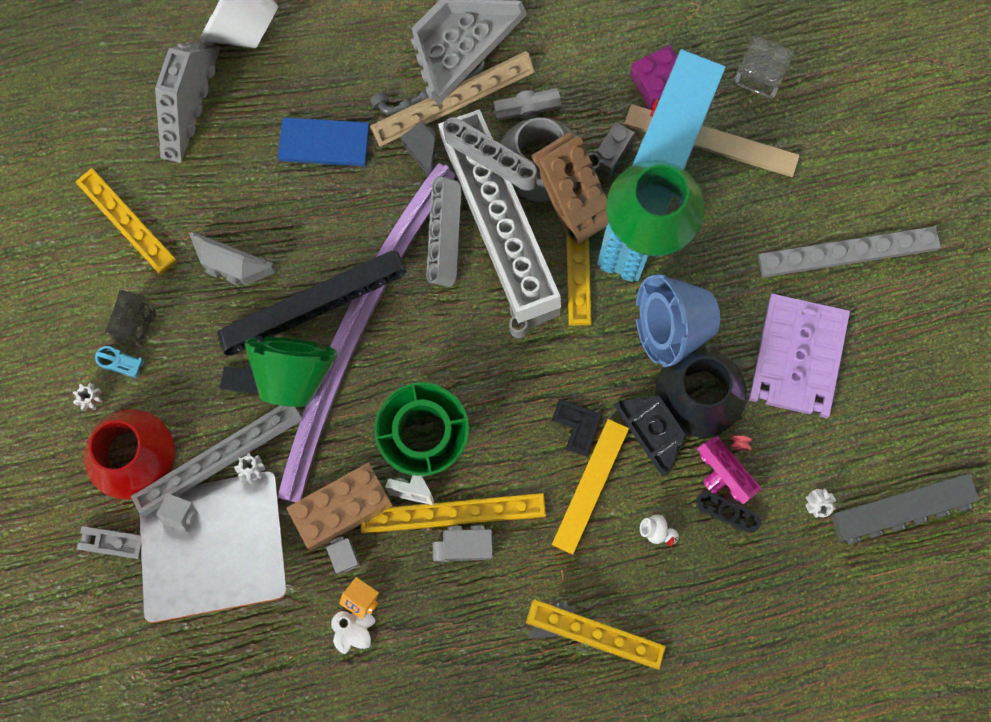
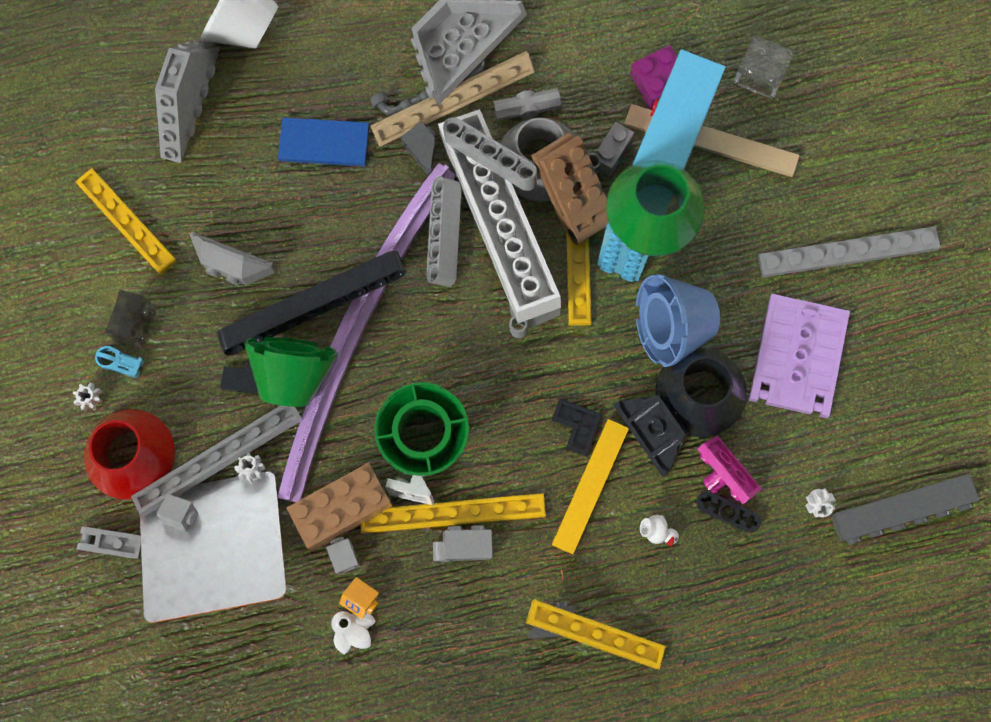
coral bush [730,436,752,451] -> none

